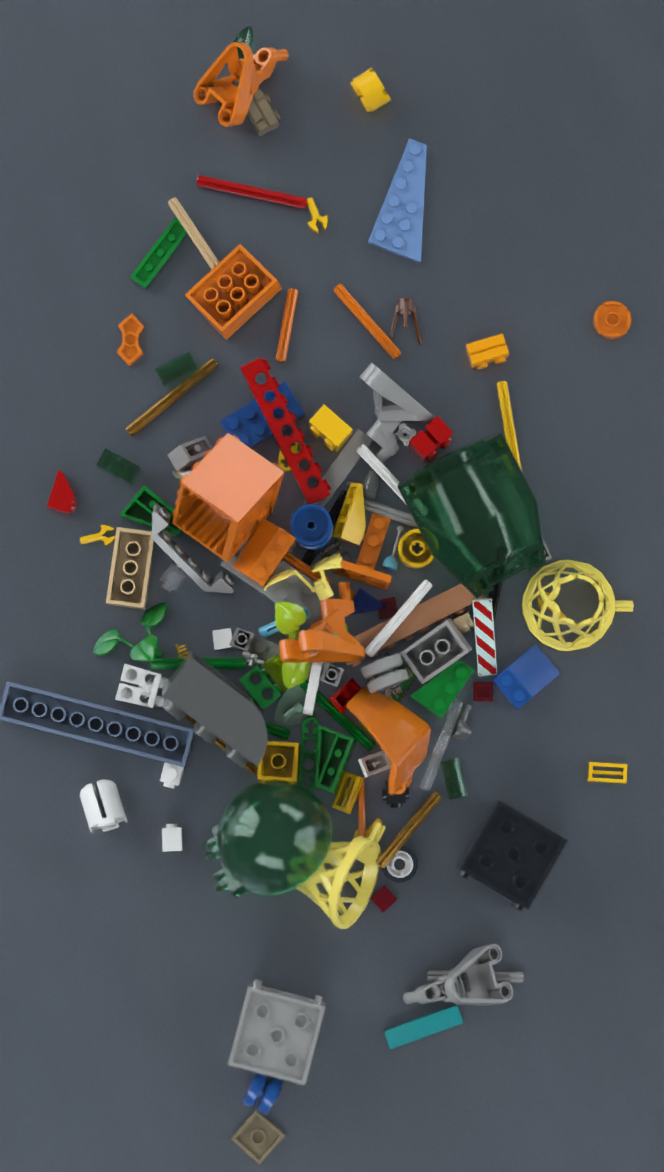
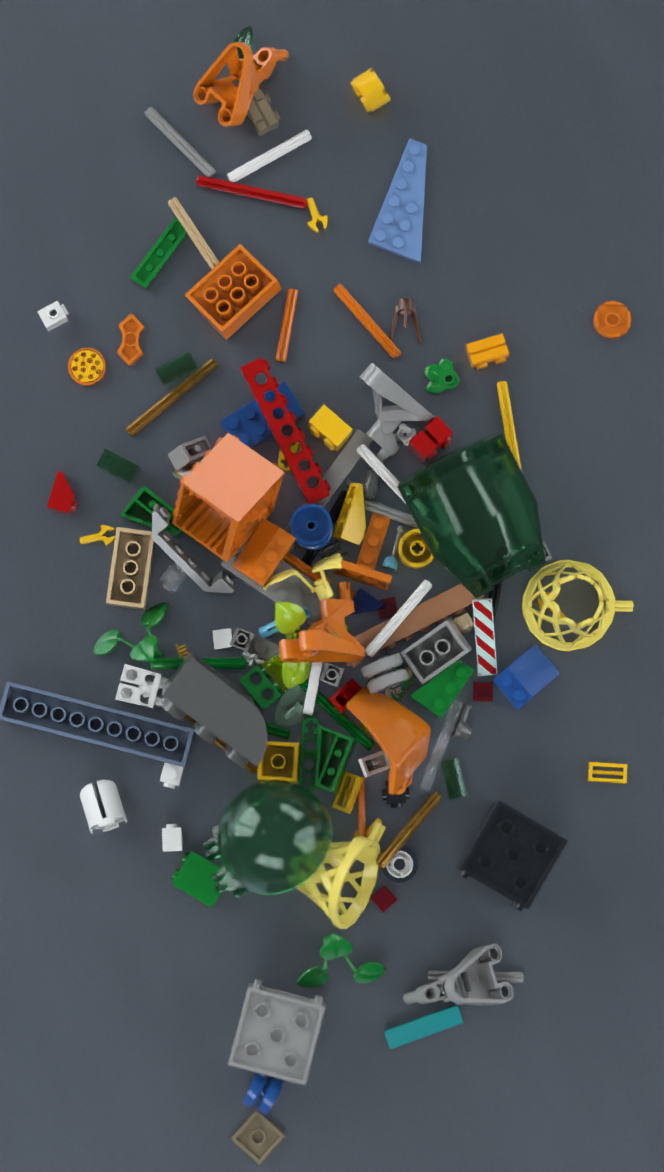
none -> white brick [37,301,69,332]
none -> tile [68,348,106,386]
none -> light grey axle [145,107,215,177]
none -> green brick [171,850,232,908]
none -> white axle [227,130,312,182]
none -> green plant [296,933,386,988]
none -> green plate [424,358,459,394]

